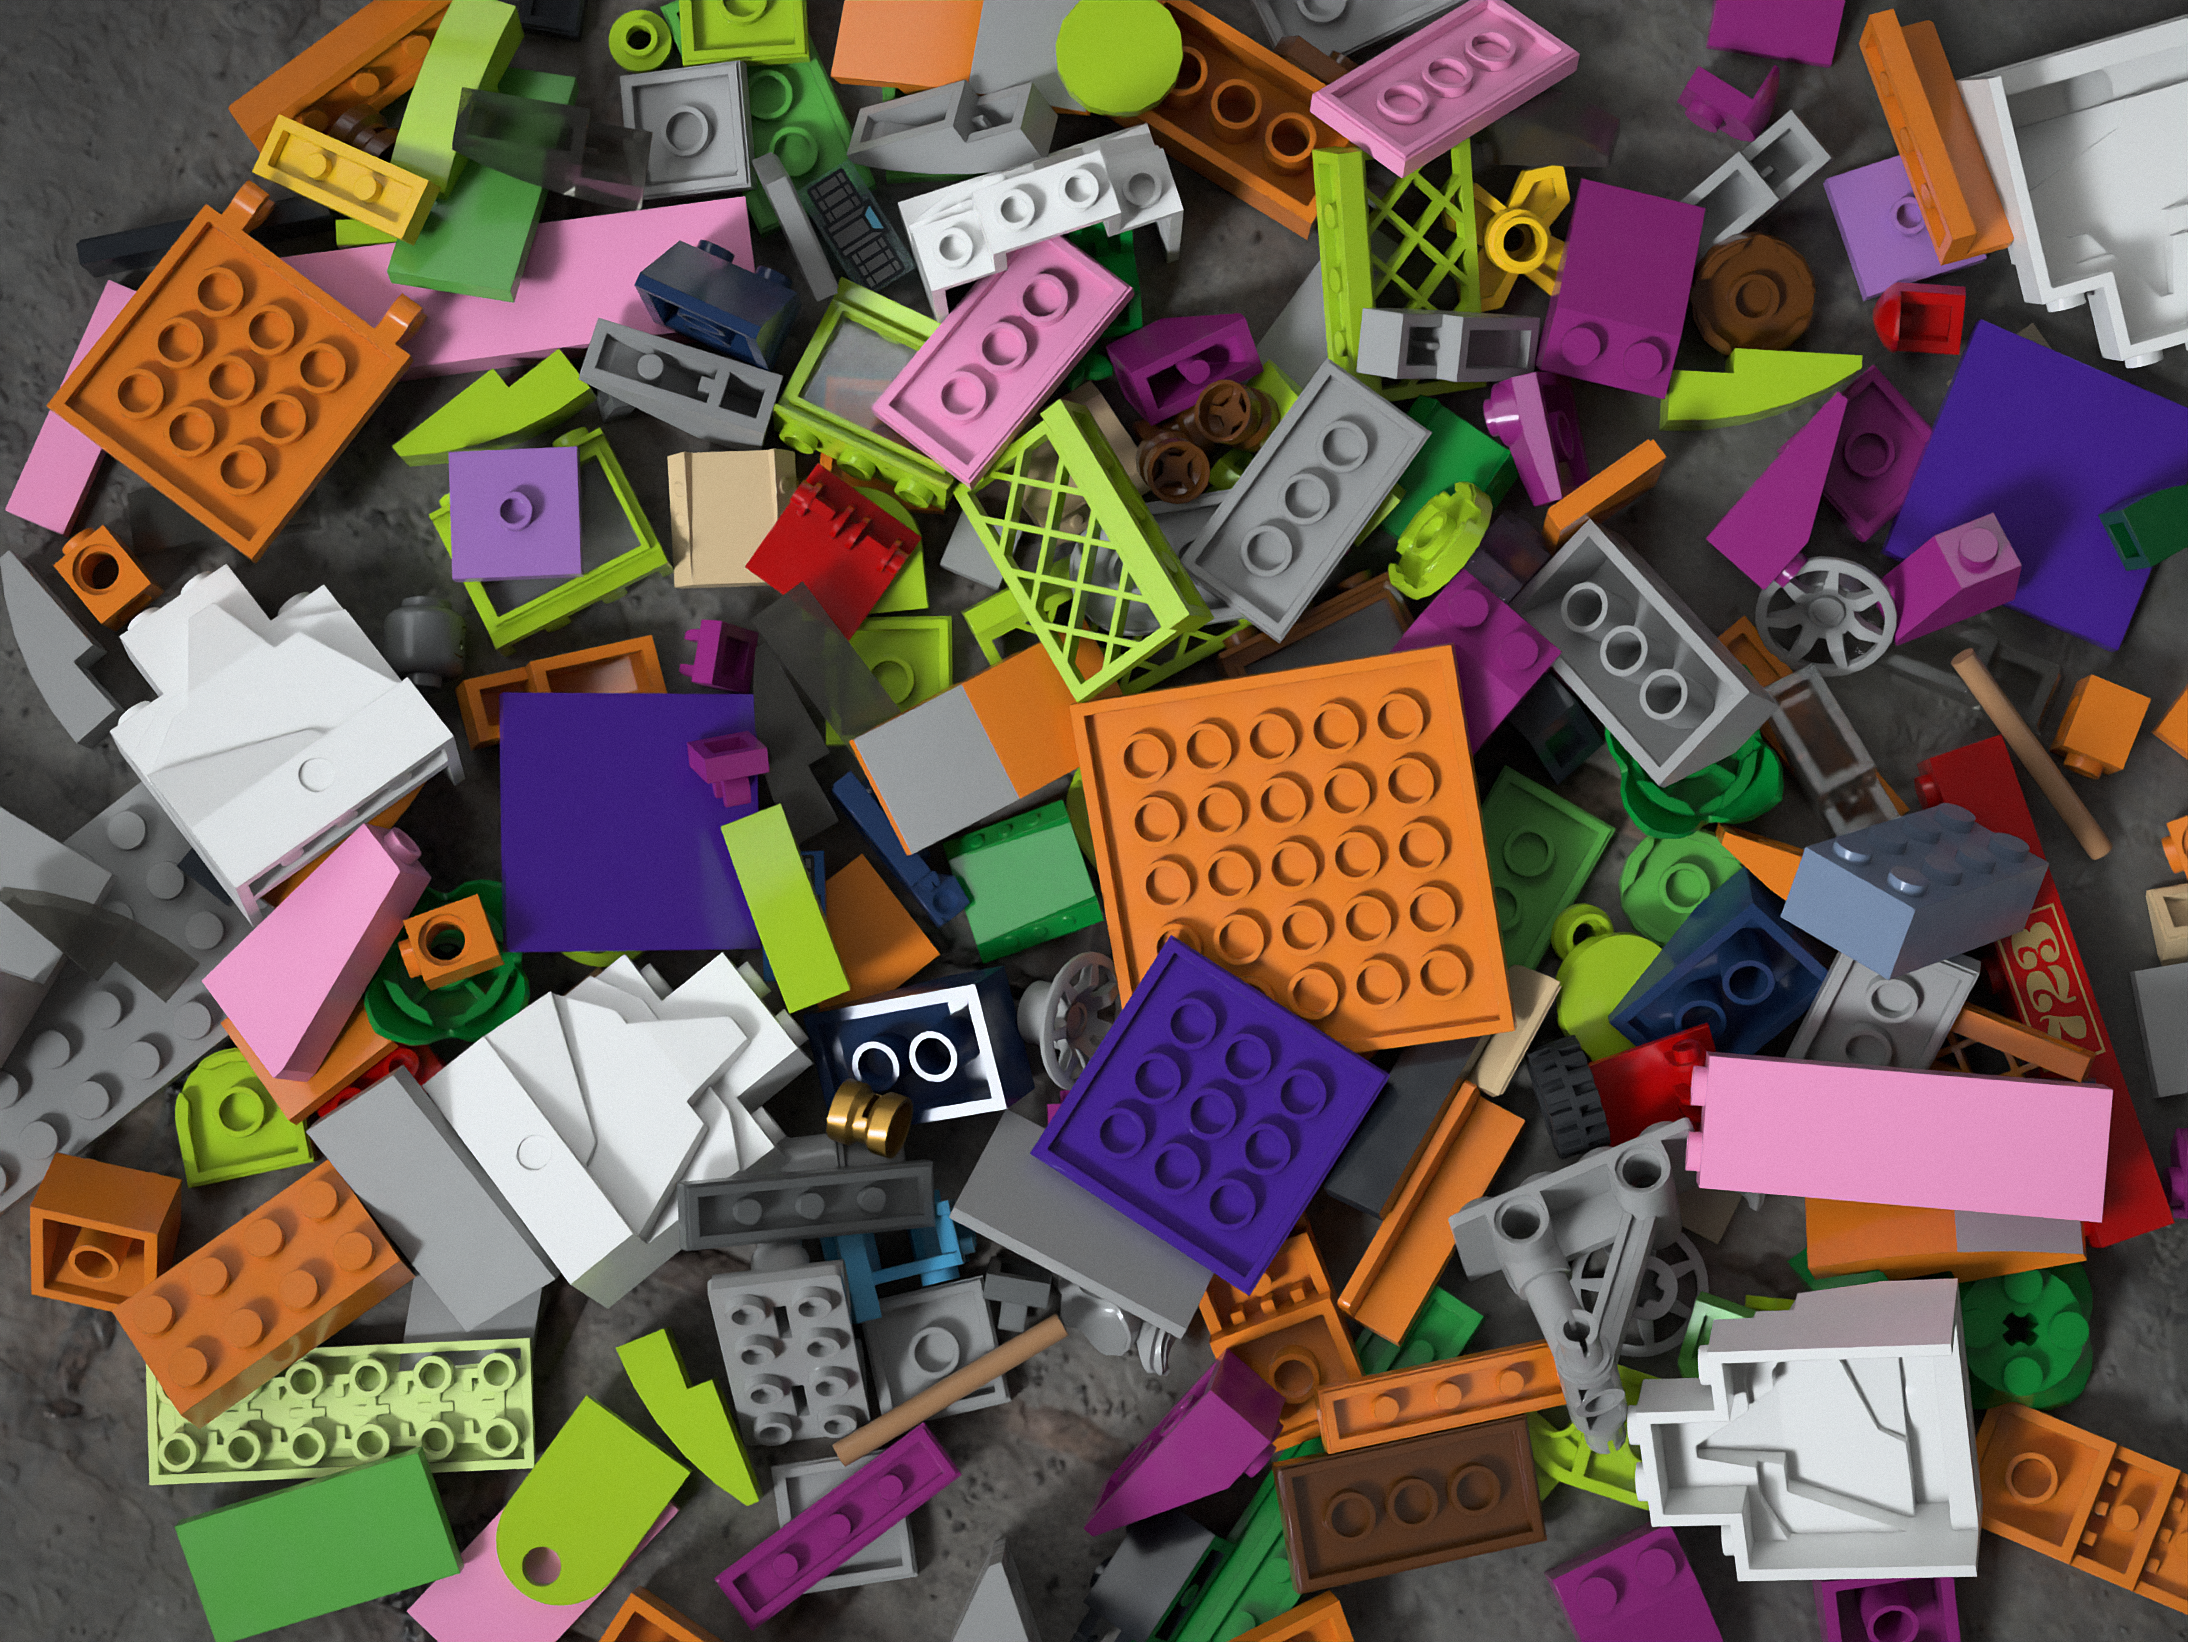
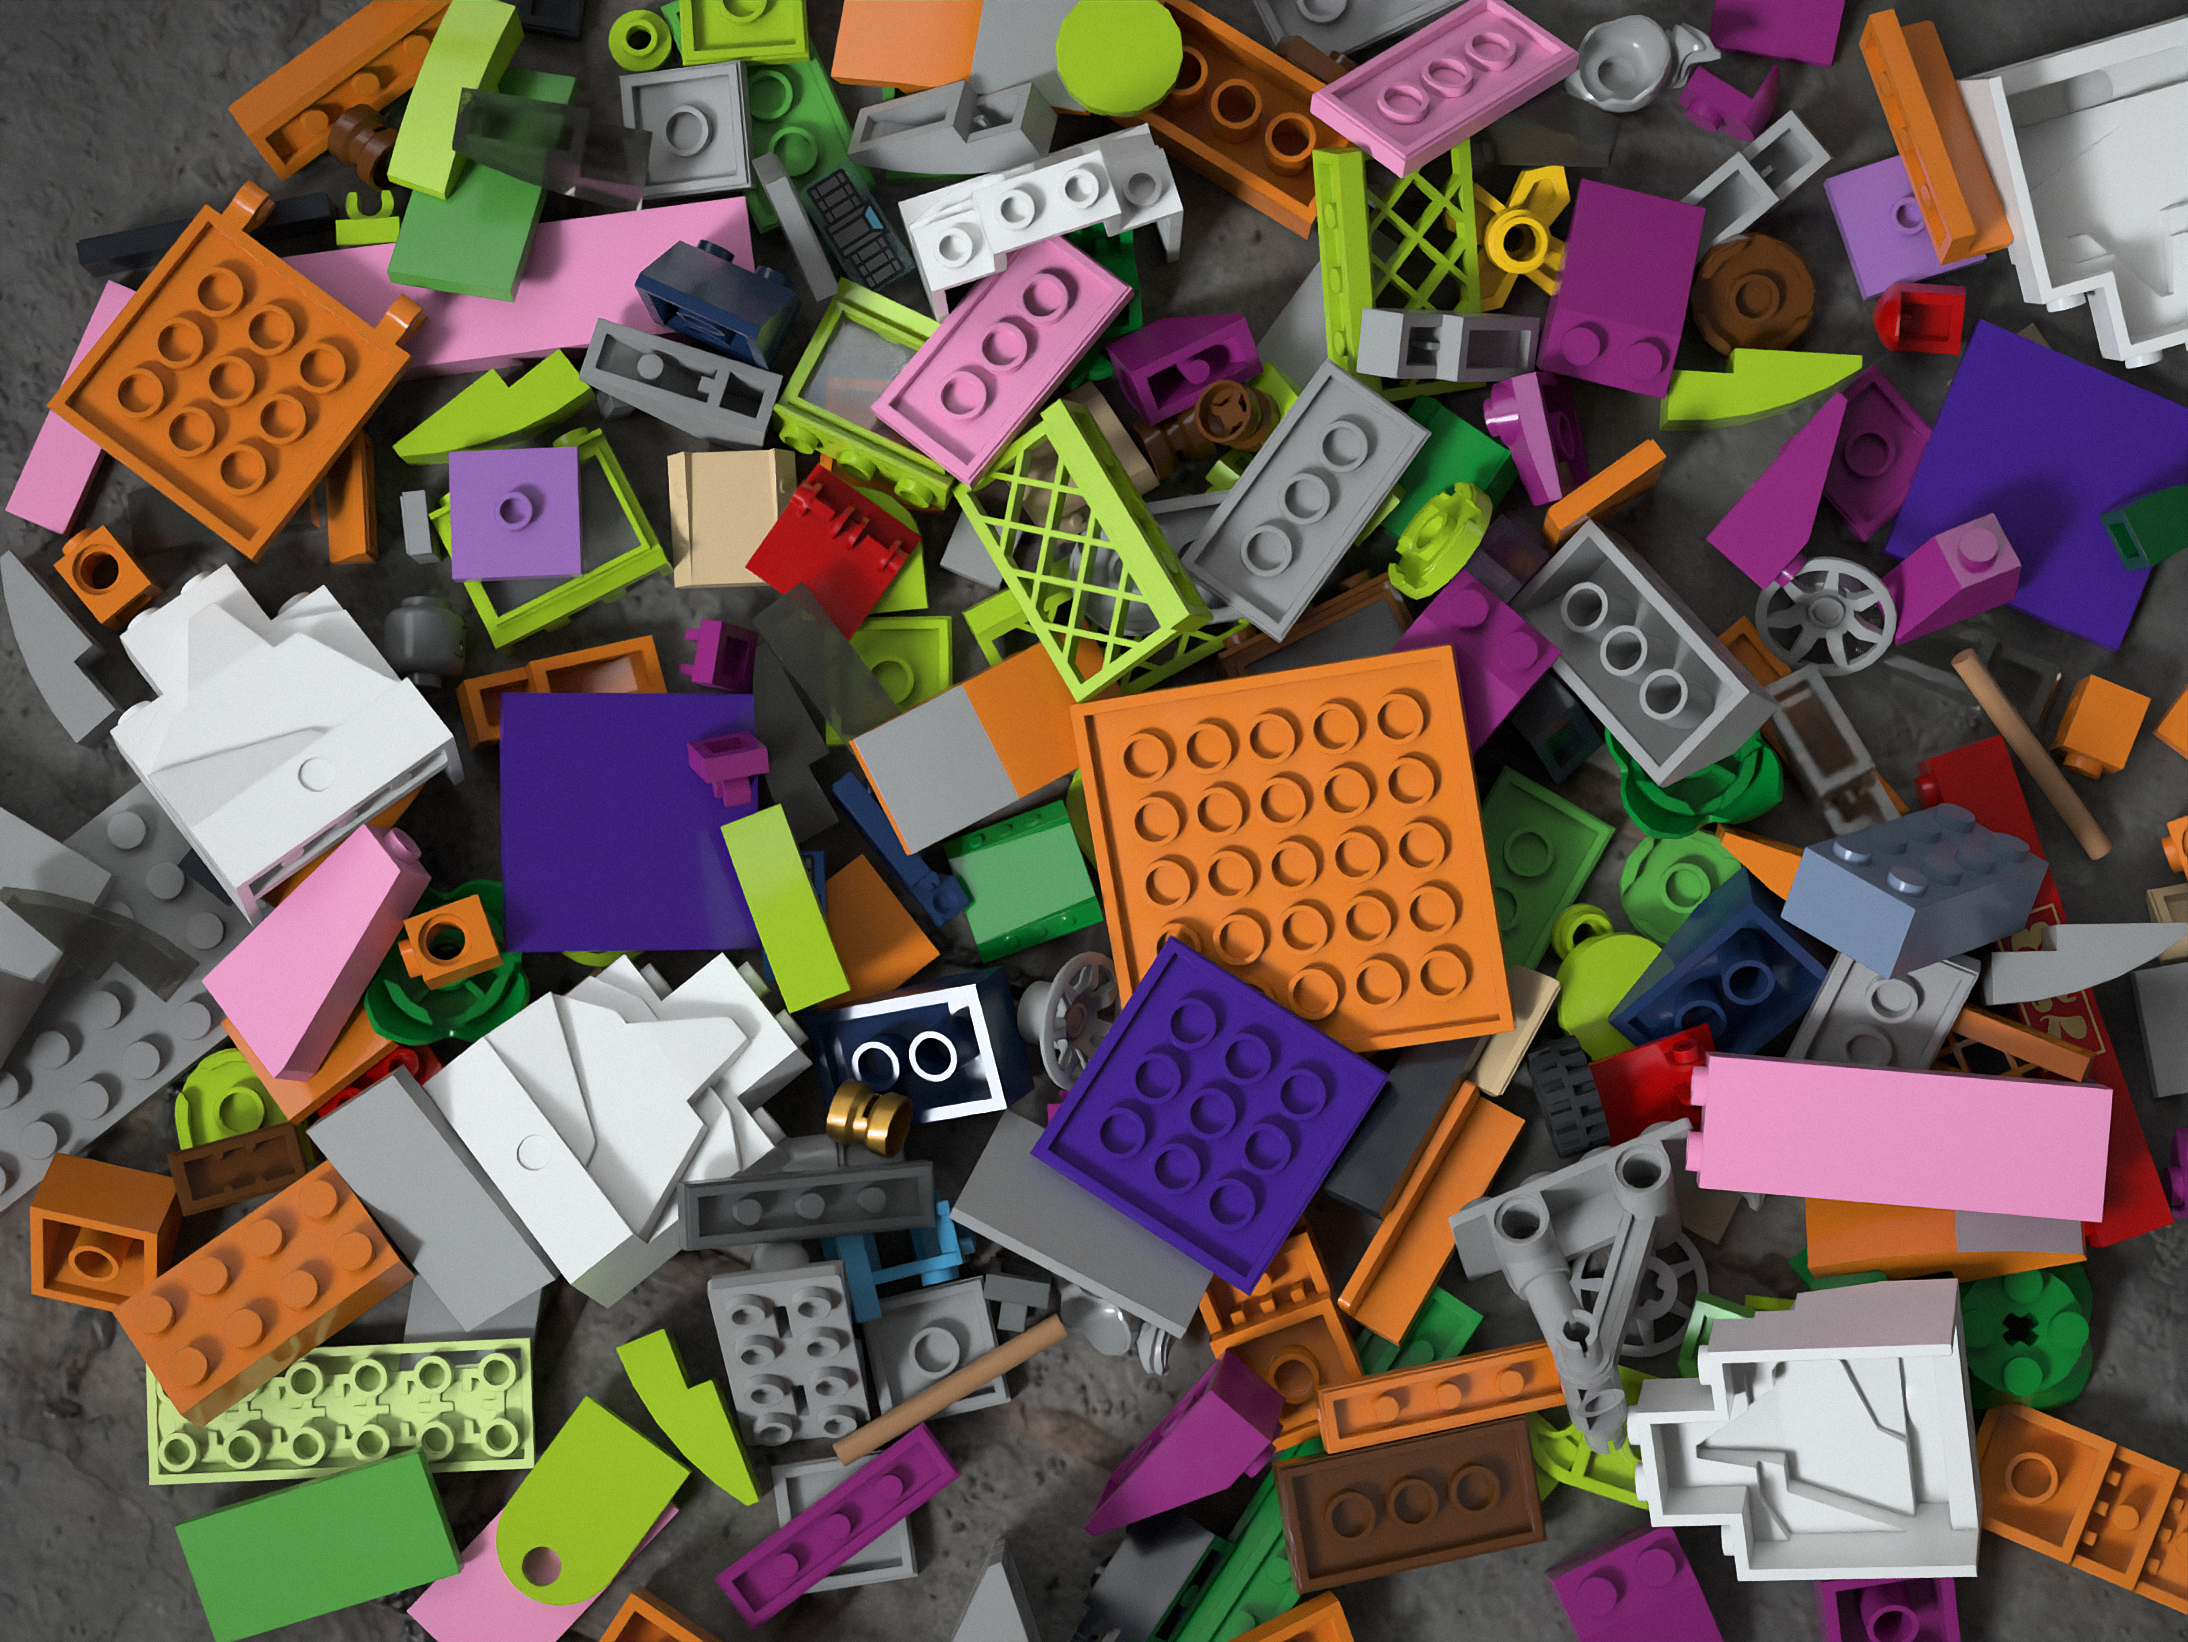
yellow plate [252,114,441,246] -> none
reddish brown wheel [1135,428,1210,504] -> none
none -> reddish brown plate [167,1121,309,1217]
none -> orange slope [326,428,379,565]
none -> light grey tile [400,490,441,564]
none -> light grey hair [1564,15,1721,115]
none -> light grey slope [1978,922,2187,1007]

